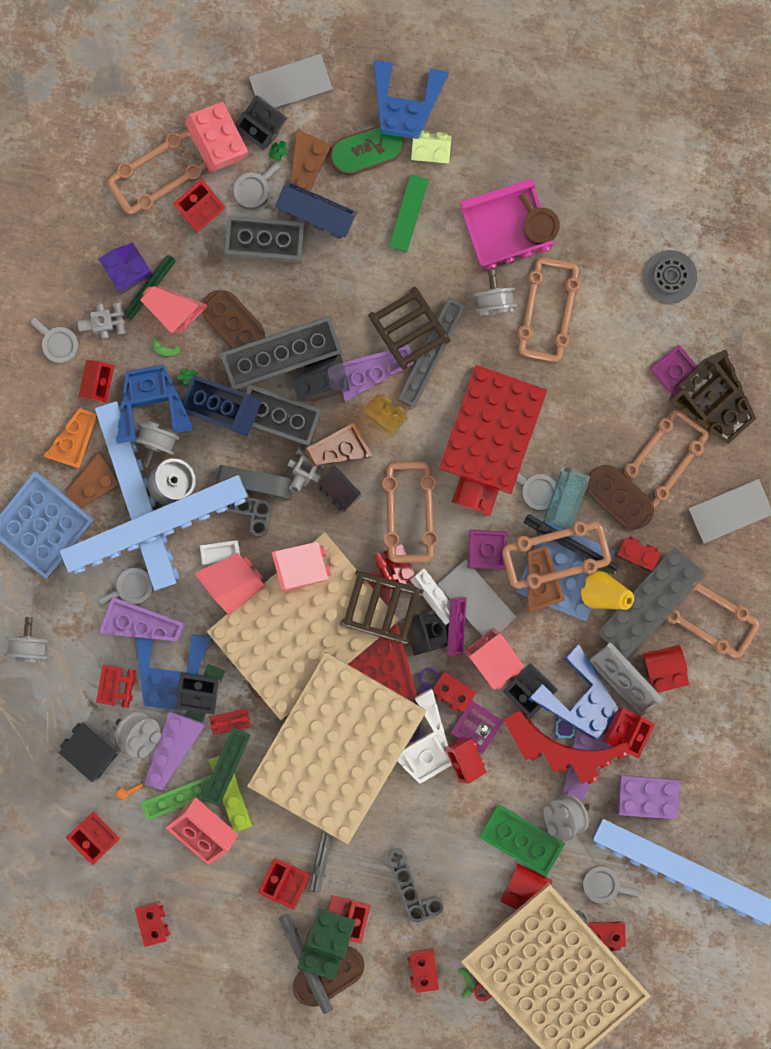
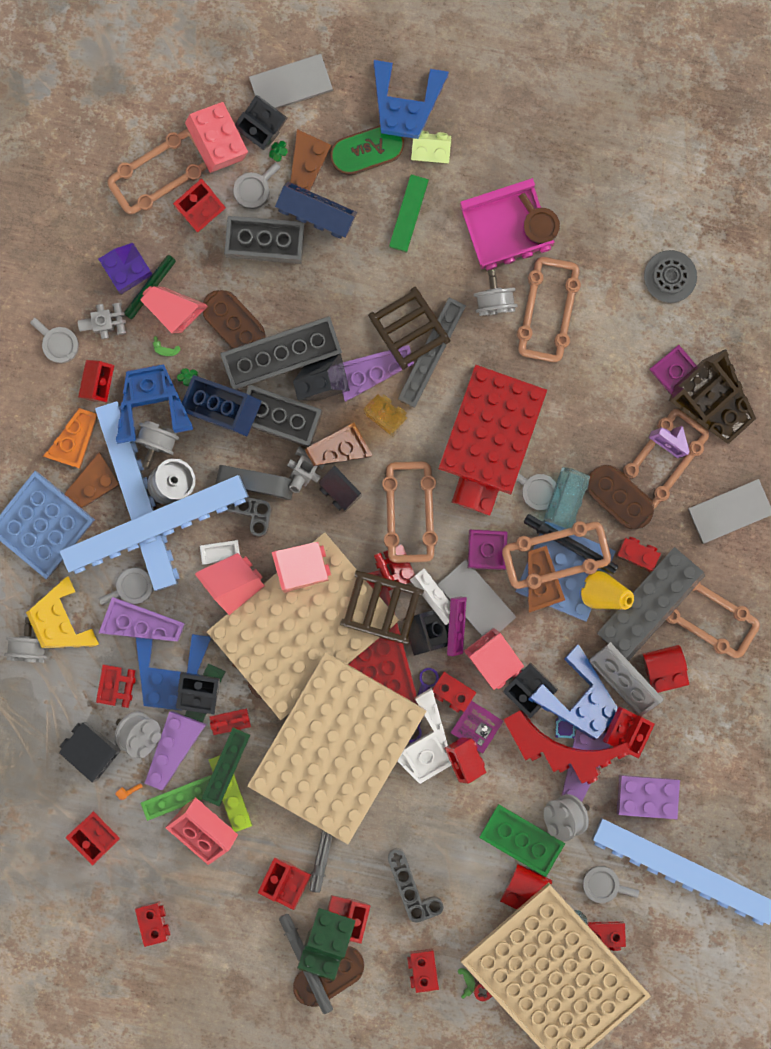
none -> yellow wing [26,576,99,648]
none -> medium lavender slope [649,426,689,458]

